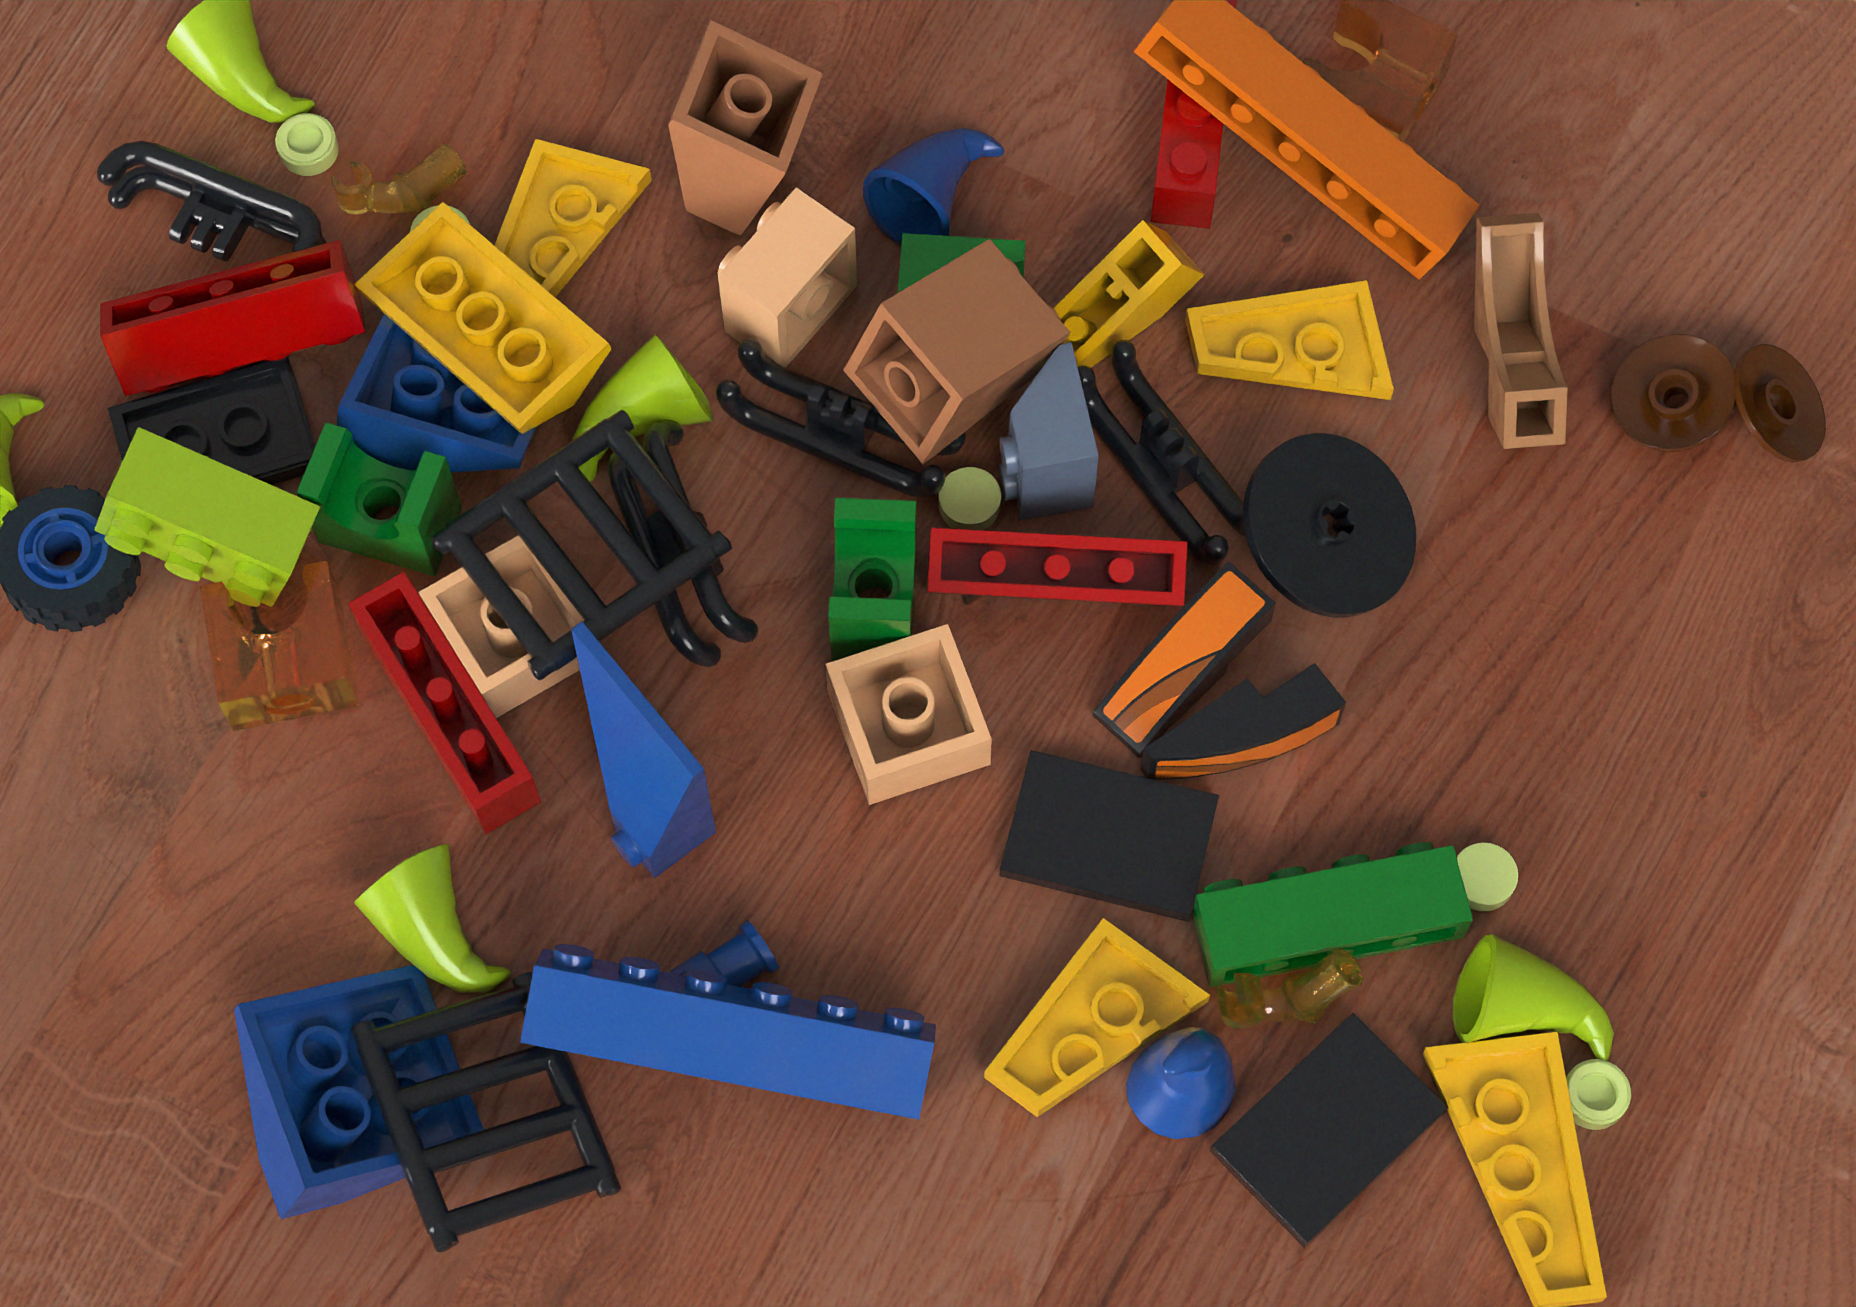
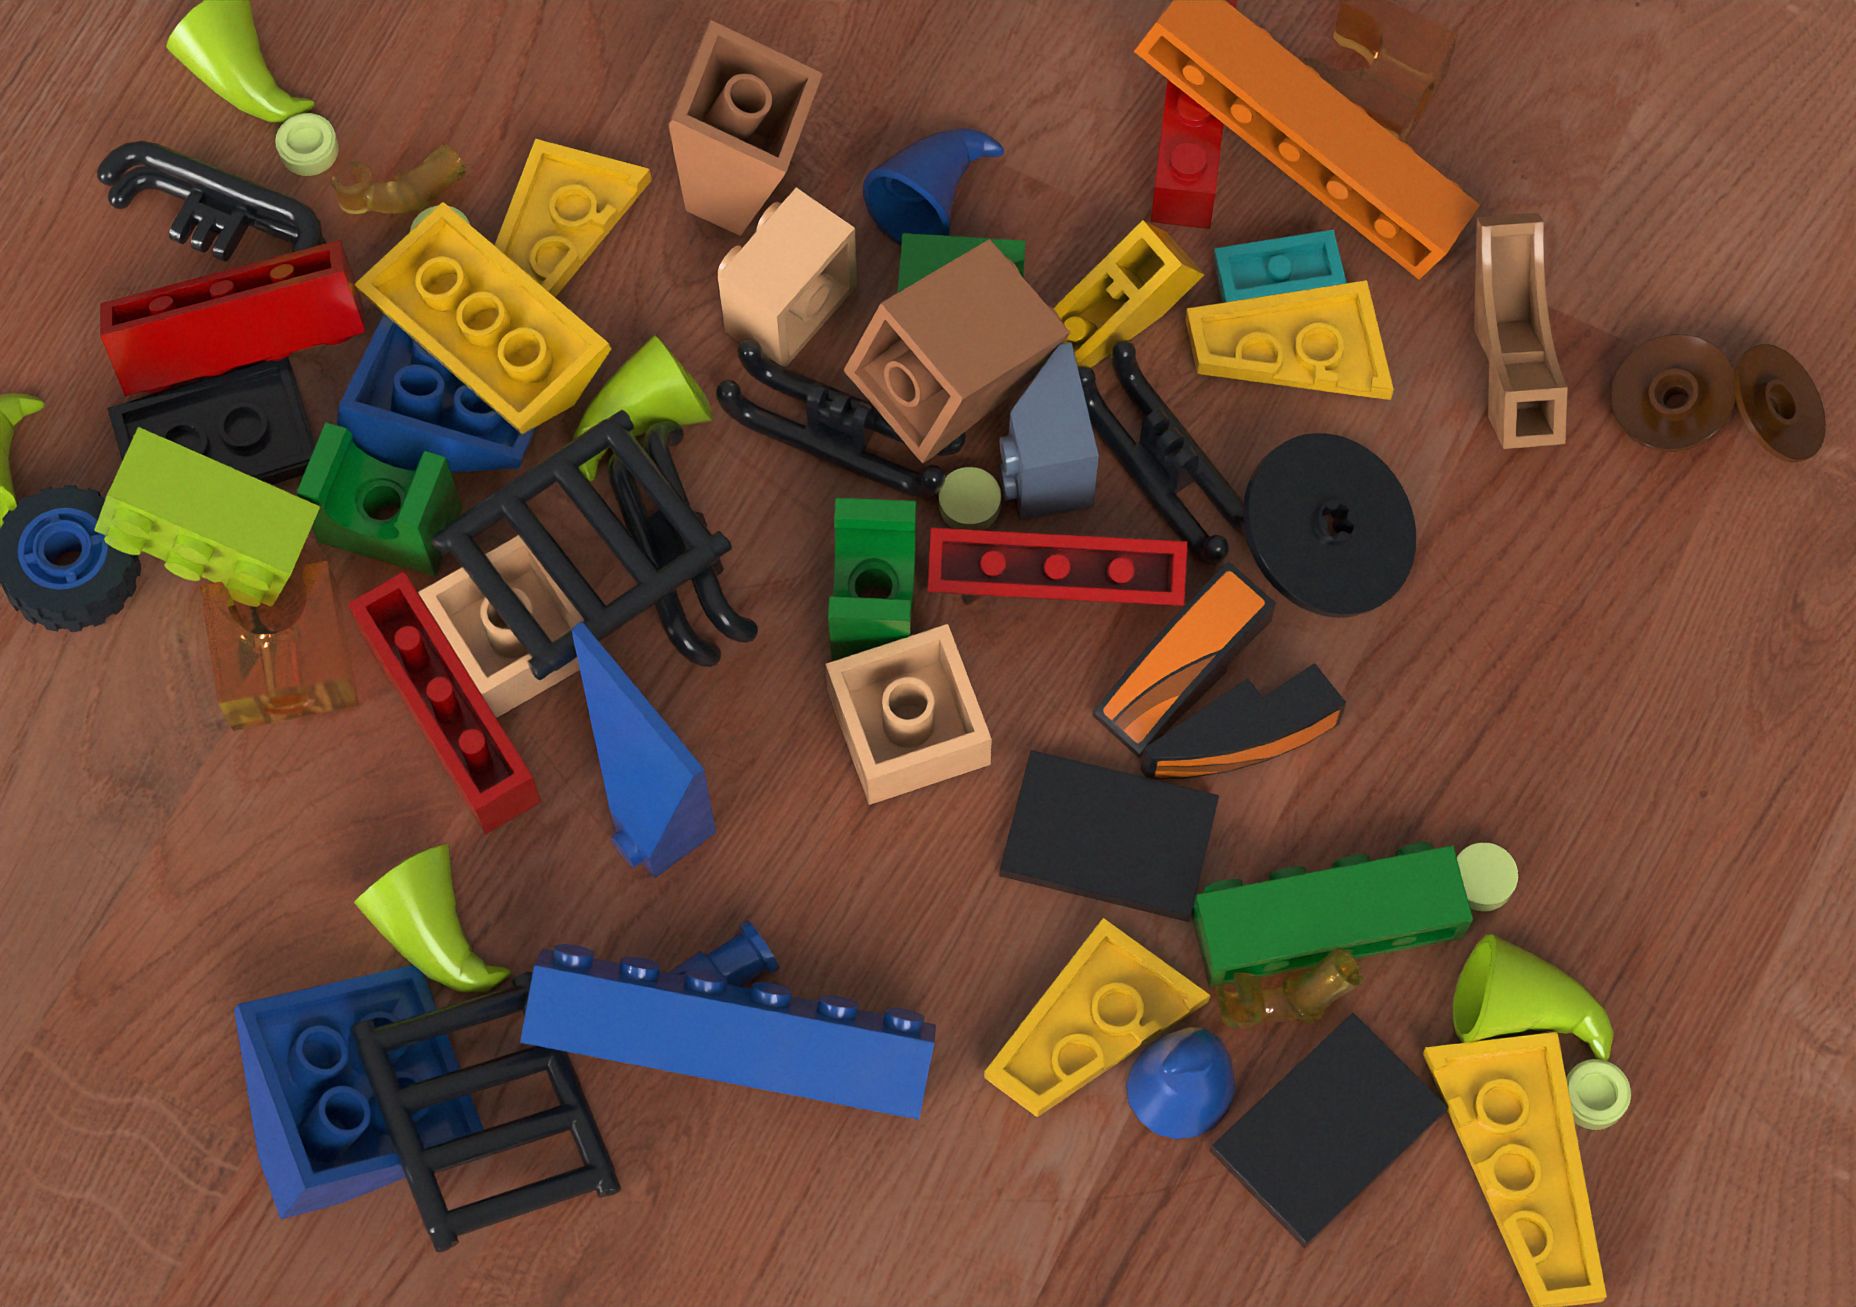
none -> teal plate [1212,229,1347,303]

